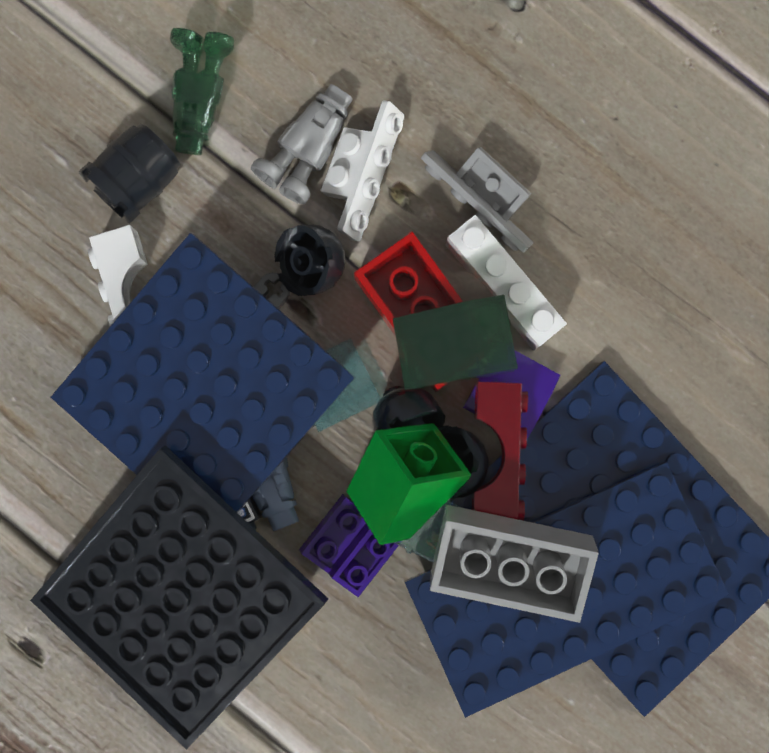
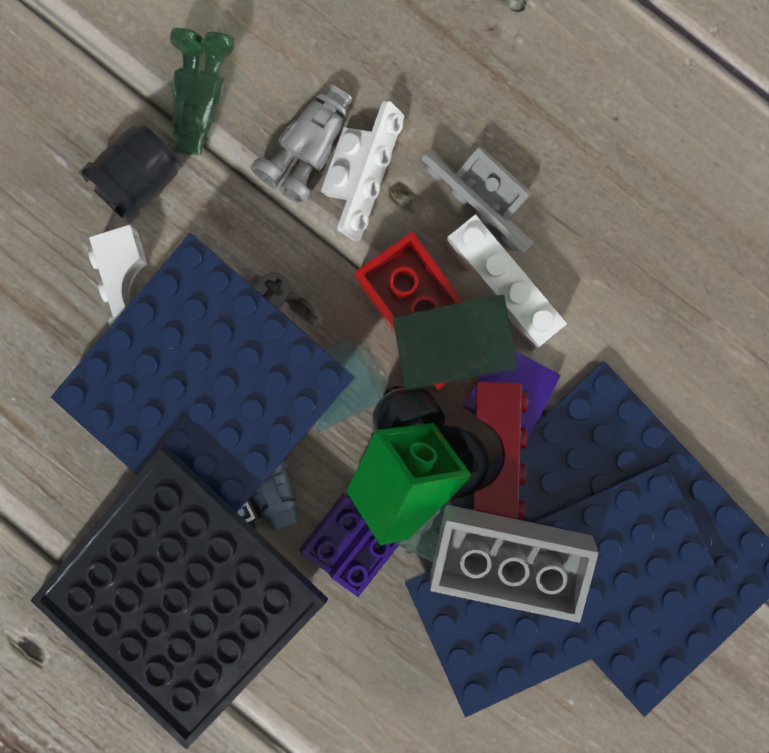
black cylinder [274,224,346,296] -> none

